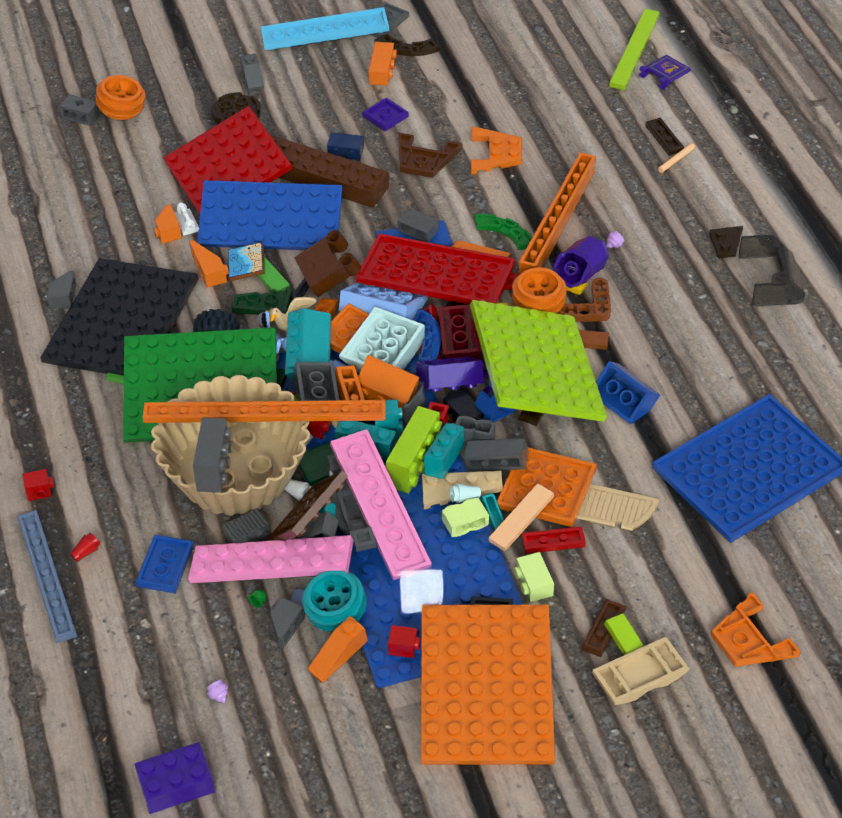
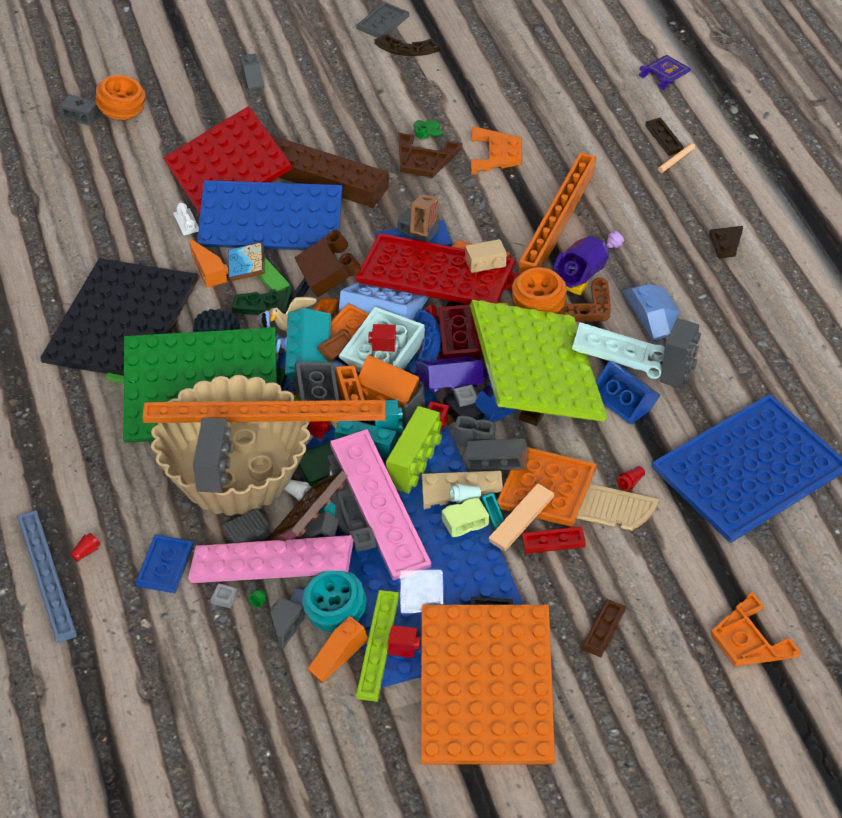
red brick [23,469,54,501] -> none
dark grey slope [45,271,77,309] -> none
dark purple brick [134,742,215,814] -> none
orange slope [153,204,182,244] -> none
lavender plate [207,679,228,703] -> none
dark brown tile [211,92,261,124] -> none
medium azure plate [261,7,389,50] -> none
dark blue brick [327,133,364,160] -> none
dark purple tile [362,98,409,131] -> none
orange brick [368,42,397,86] -> none
teal brick [424,423,464,479] -> none
green tile [474,214,533,250] -> none
yellowish green brick [514,552,554,602] -> none
tan slope [592,637,689,705] -> none
lime tile [604,613,644,655] -> none
lime tile [609,9,660,90] -> none
clear smoke windscreen [738,234,805,307] -> none
none -> light grey tile [211,583,238,609]
none -> dark orange tile [317,330,352,362]
none -> lime tile [356,590,399,702]
none -> red brick [368,324,396,352]
none -> medium nougat torso [410,194,438,237]
none -> green plate [413,120,444,139]
none -> light grey tile [454,385,477,407]
none -> tan brick [465,239,506,273]
none -> light aqua hinge [572,322,665,379]
none -> red cone [617,466,645,491]
none -> medium blue wedge [623,284,680,341]
none -> dark grey brick [660,318,701,389]

